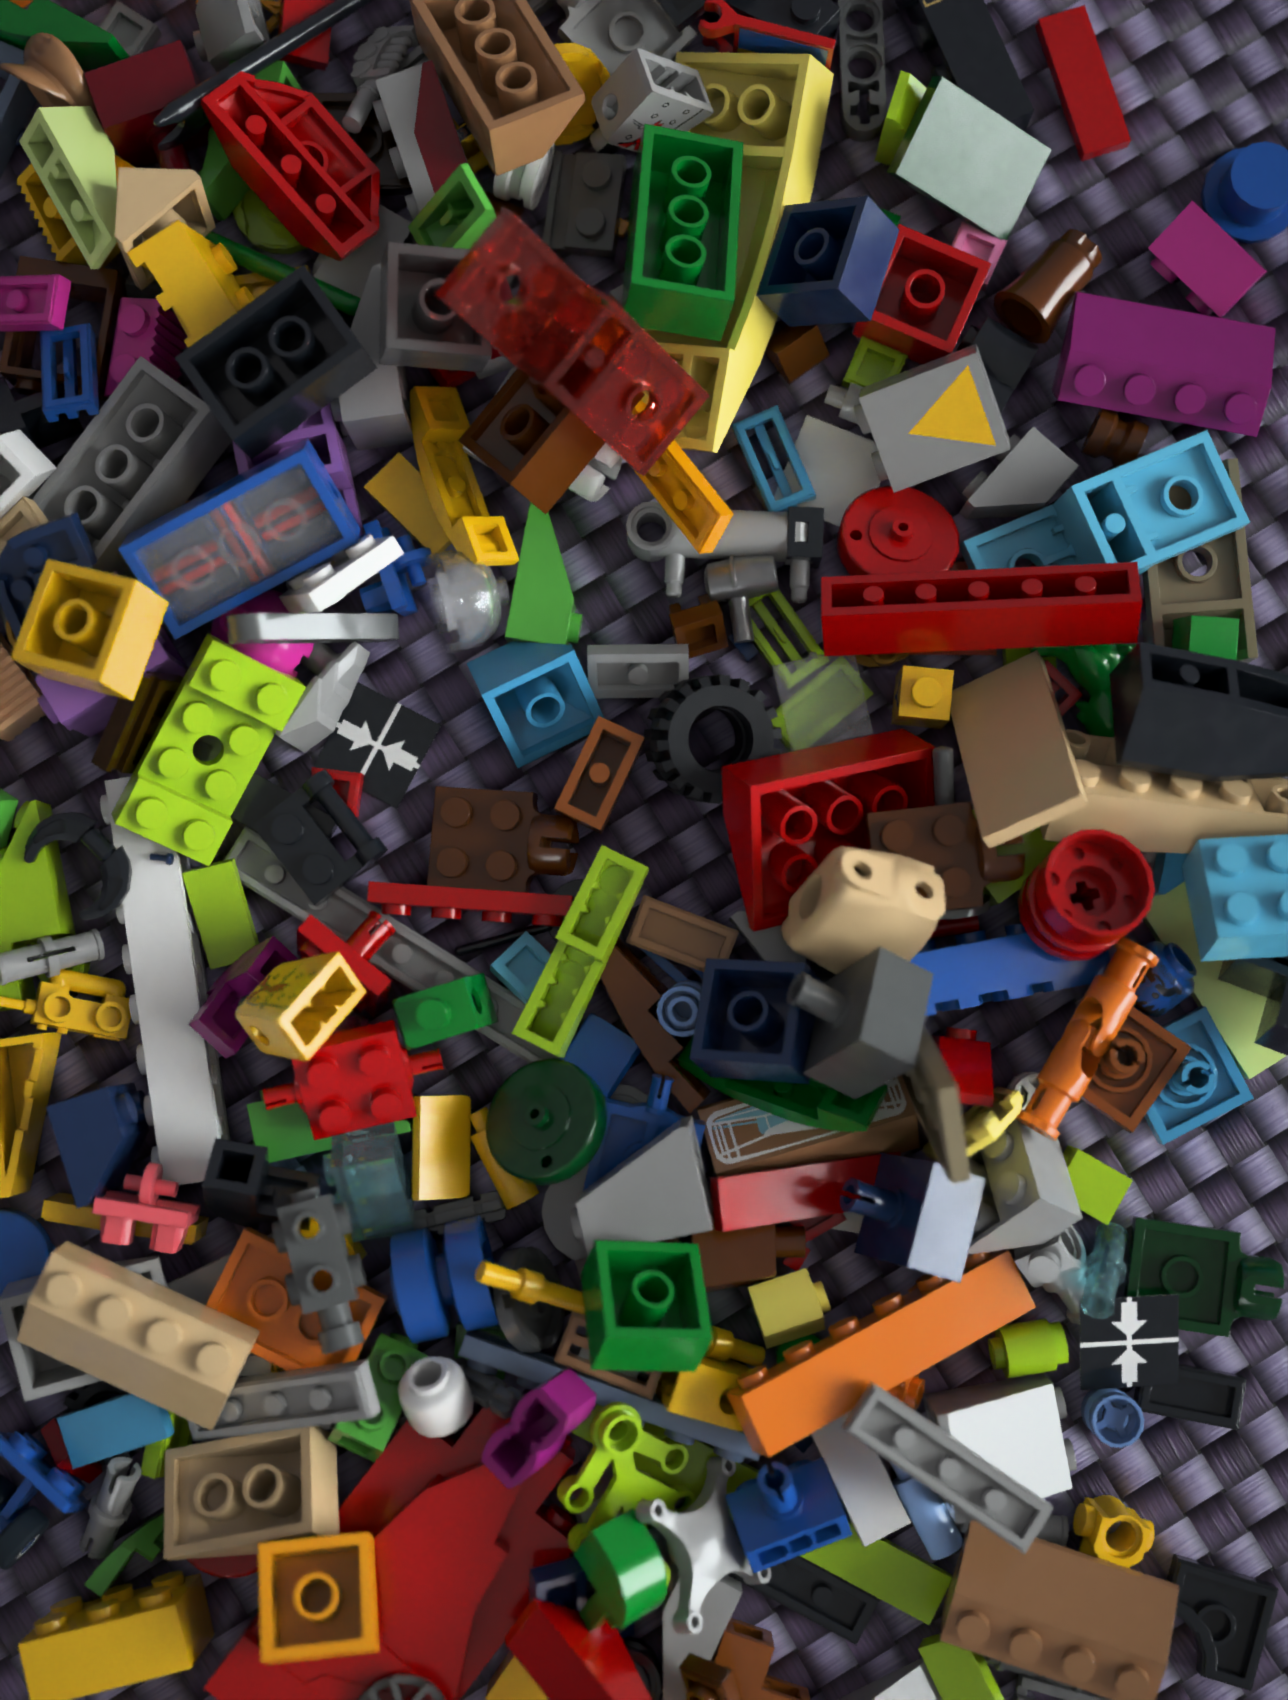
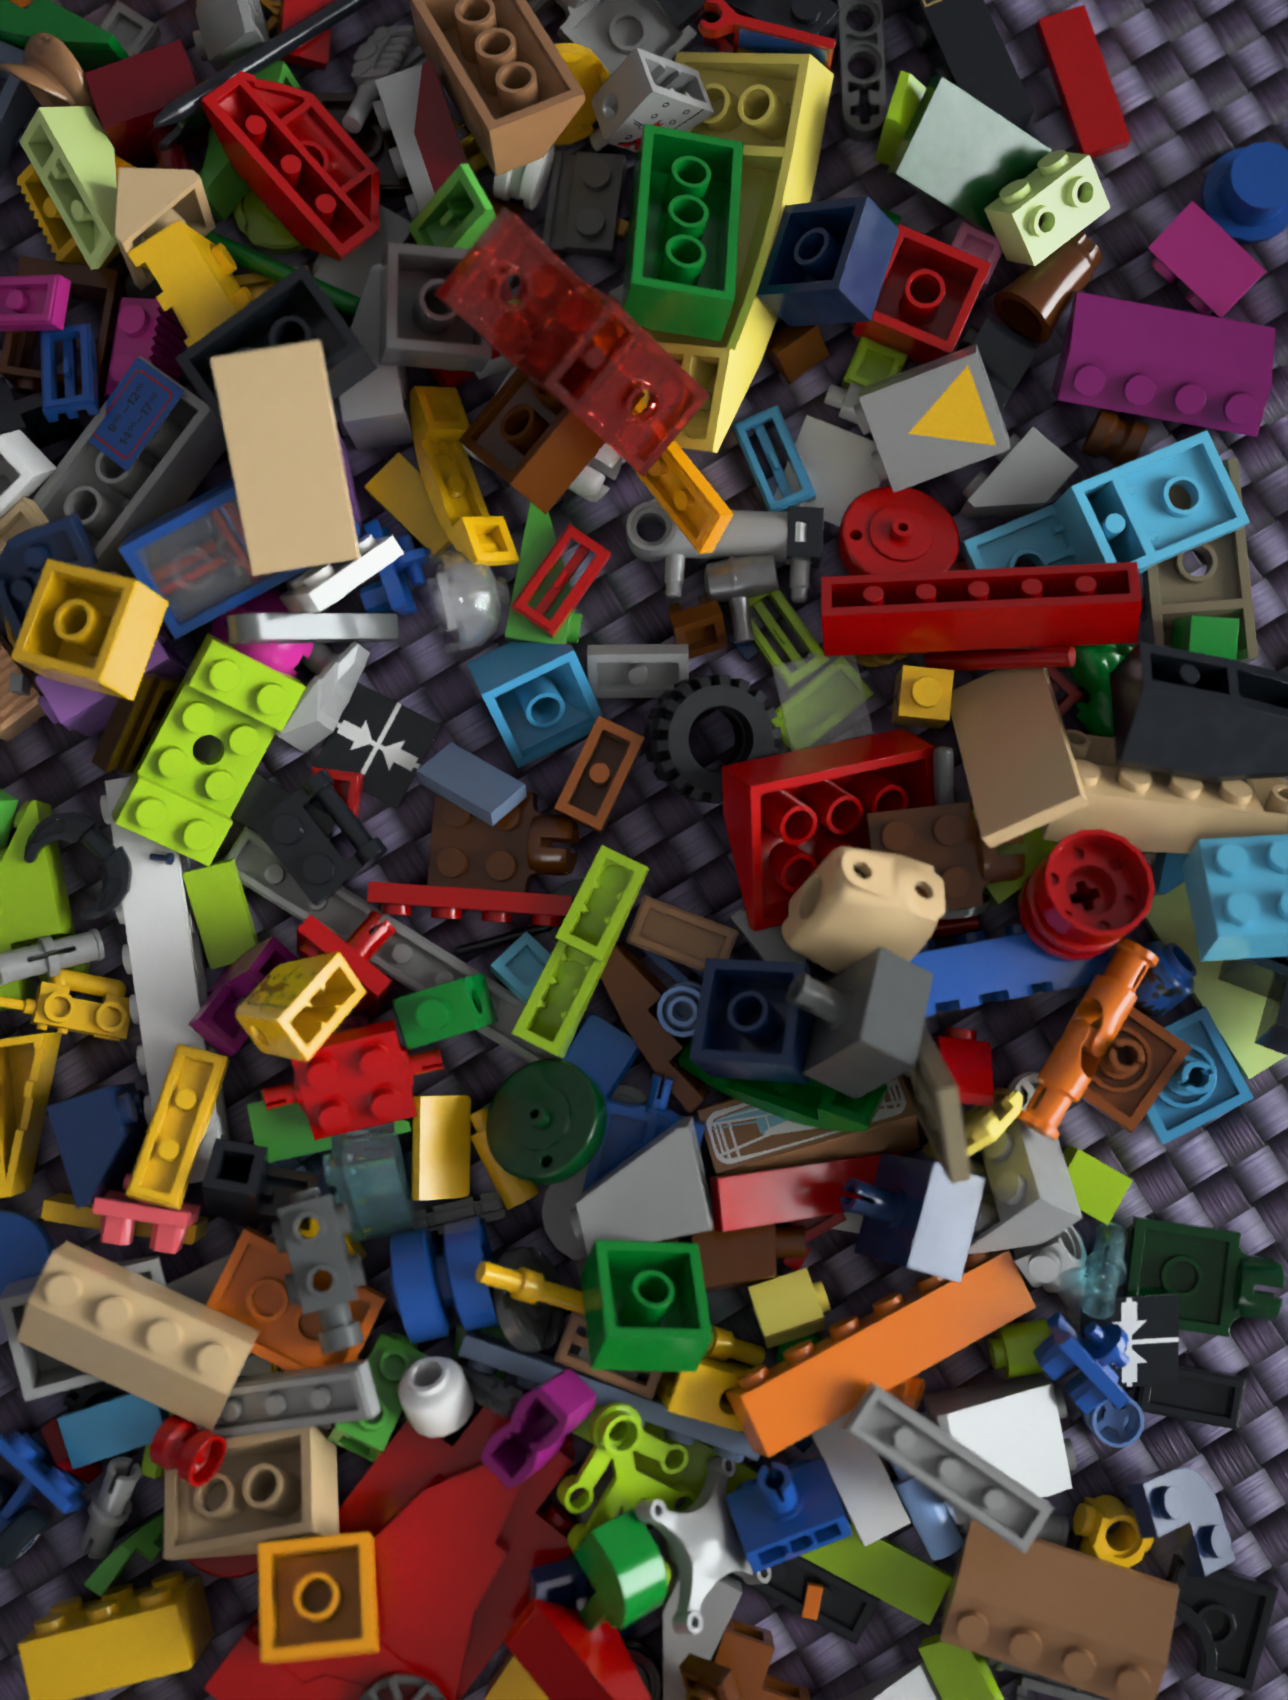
none -> light grey piece [9,673,31,696]
none -> blue sticker [88,357,185,472]
none -> yellow tile [126,1043,230,1211]
none -> red wheel [149,1414,226,1487]
none -> tan tile [210,340,361,576]
none -> sand blue tile [416,742,527,826]
none -> red tile [511,524,611,638]
none -> orange piece [801,1582,823,1621]
none -> red bar [925,646,1076,671]
none -> yellowish green brick [984,150,1110,266]
none -> blue hips [1033,1312,1131,1414]
none -> plate [1127,1468,1236,1577]

